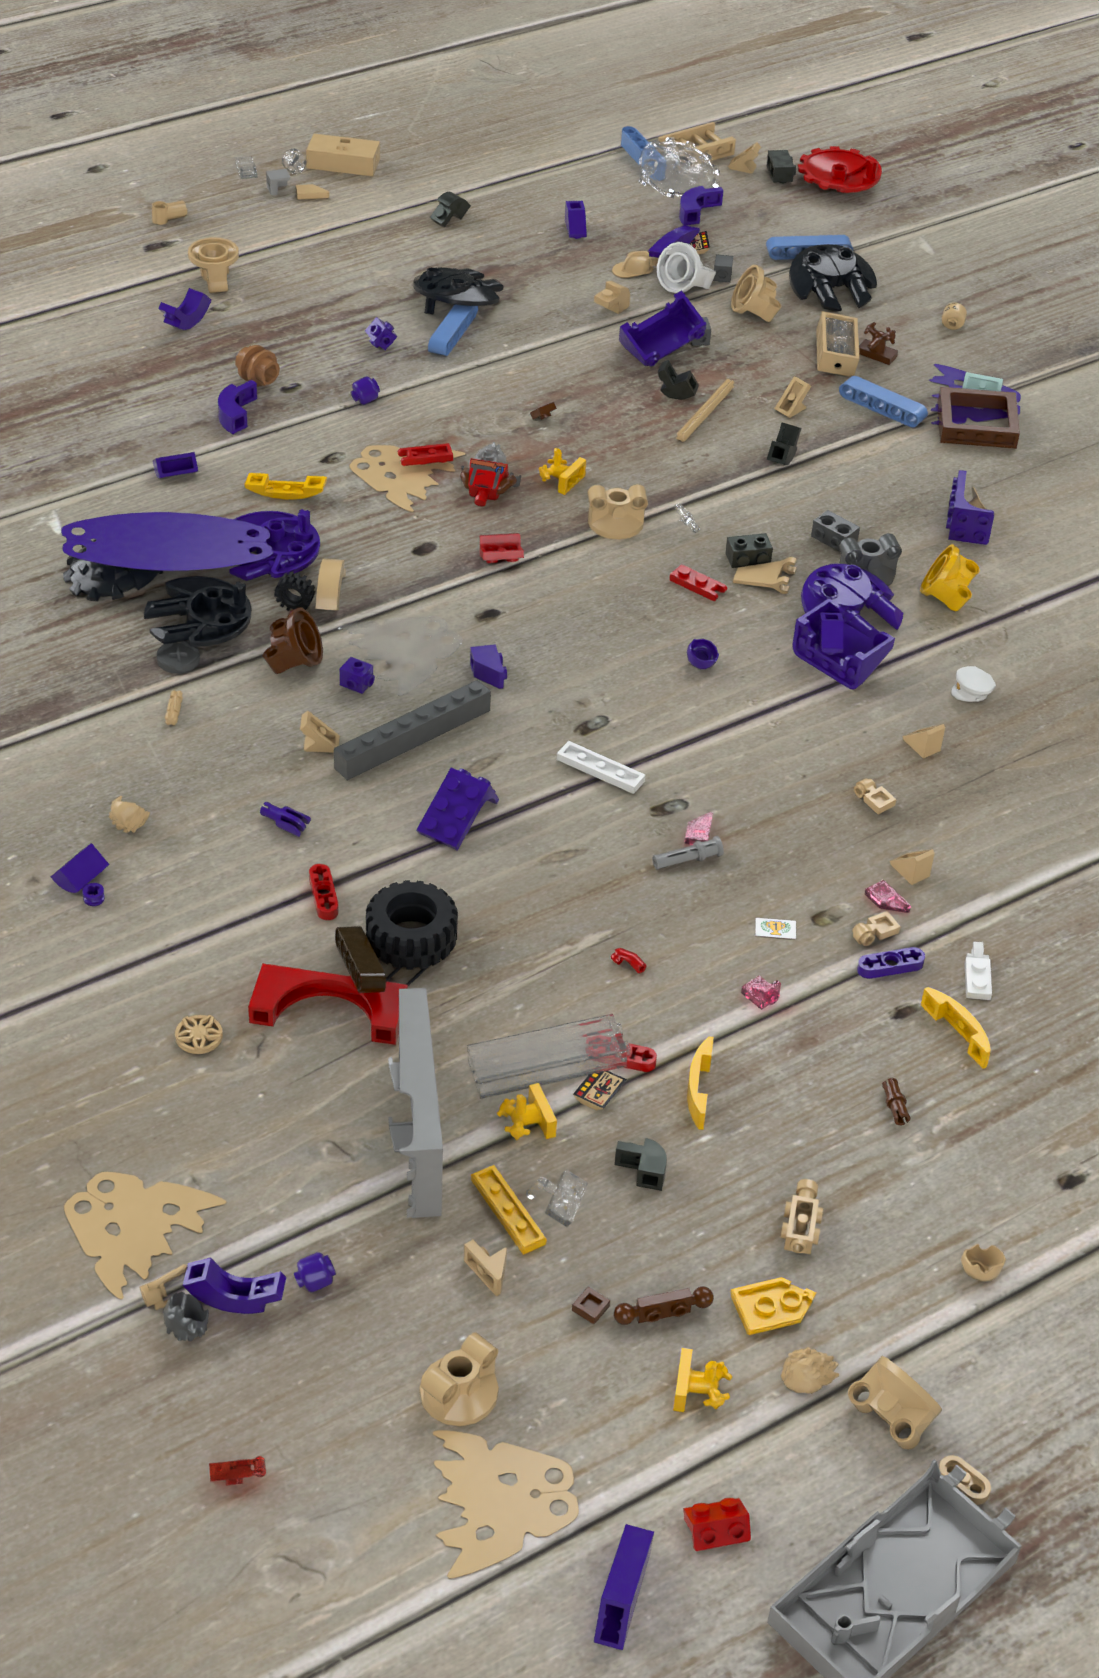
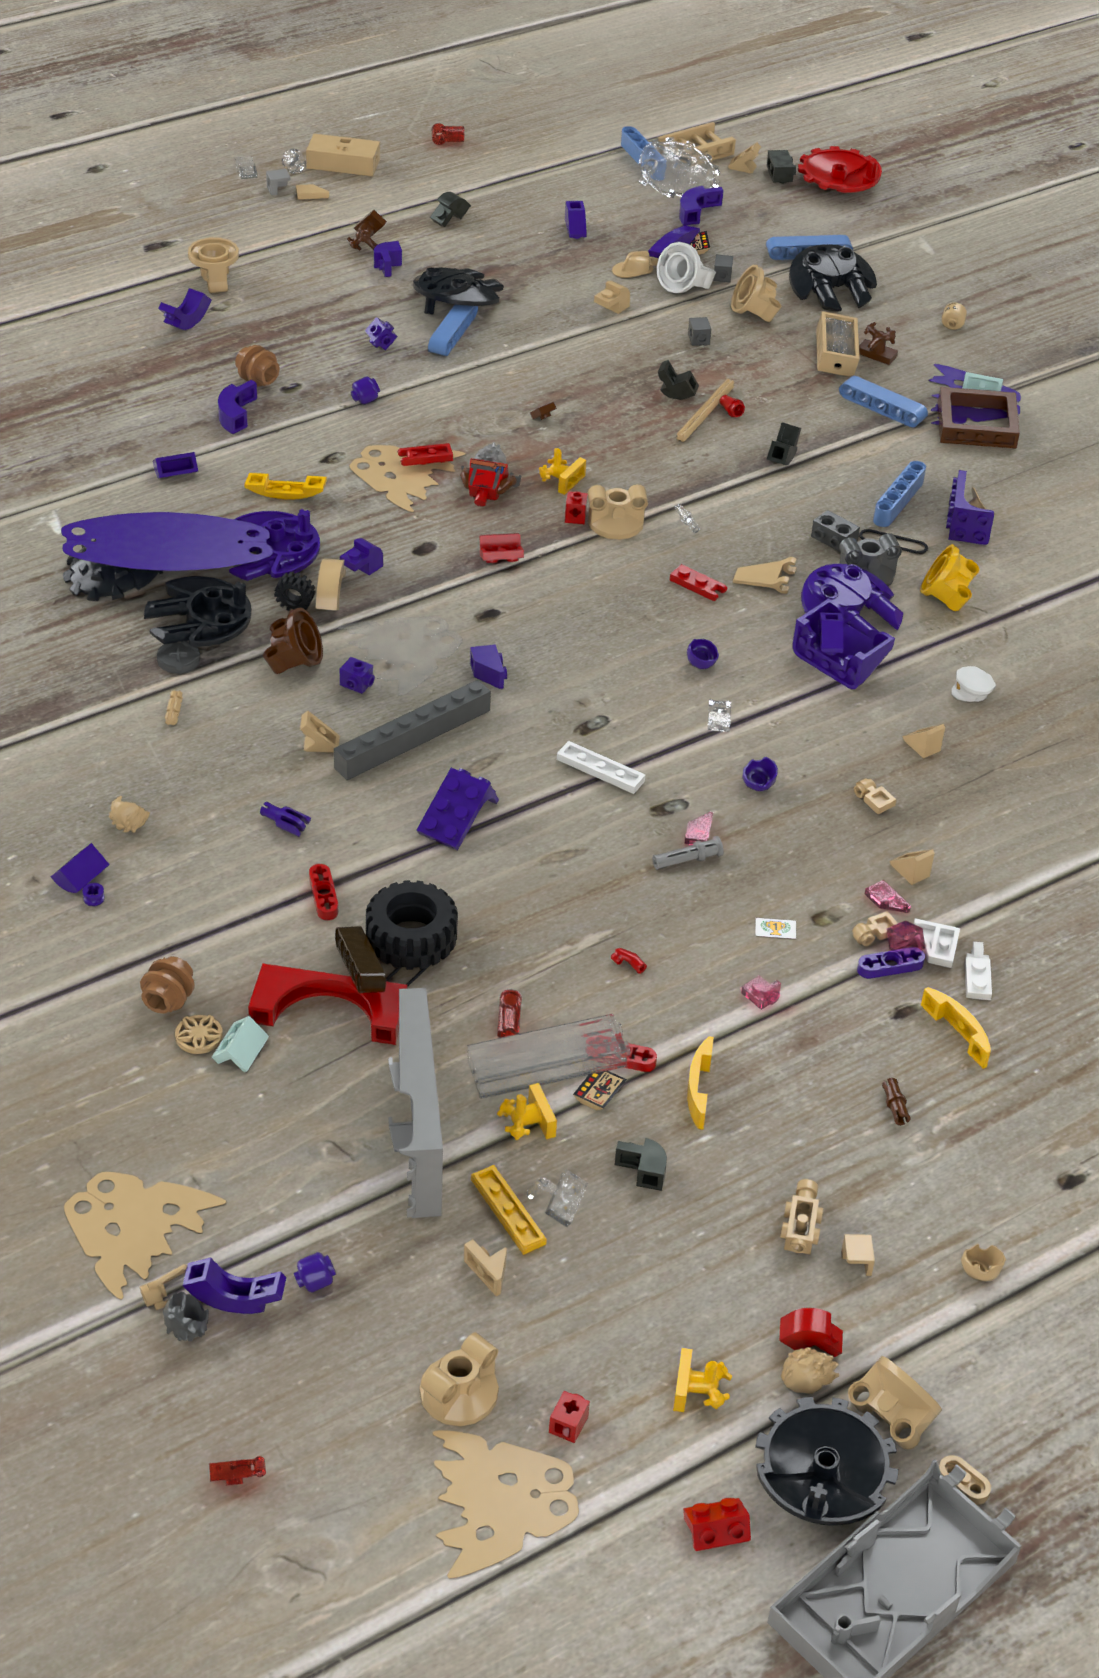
tan piece [152,201,187,225] -> none
plate [572,1287,610,1324] -> none
dark purple slope [594,1524,654,1650] -> none
reddish brown plate [614,1286,714,1325] -> none
dark purple windscreen [619,290,707,367] -> none
pearl dark grey brick [725,533,773,568] -> none
yellow tile [730,1277,817,1335] -> none
tan slope [774,376,811,418] -> none
none -> medium nougat piece [140,956,195,1014]
none -> light aqua panel [212,1016,269,1072]
none -> dark purple brick [340,538,383,575]
none -> reddish brown piece [347,209,387,251]
none -> dark purple brick [374,241,402,277]
none -> clear red piece [431,123,465,145]
none -> clear red piece [497,989,522,1042]
none -> red brick [549,1391,590,1443]
none -> red brick [565,491,588,525]
none -> clear slope [708,699,731,732]
none -> red cone [719,395,745,417]
none -> dark purple hair [742,757,778,791]
none -> black piece [755,1397,899,1526]
none -> red brick [779,1308,843,1357]
none -> tan panel [841,1234,875,1276]
none -> black piece [859,529,928,554]
none -> medium blue beam [873,461,926,527]
none -> clear pink panel [886,920,926,951]
none -> white wing [913,918,960,968]

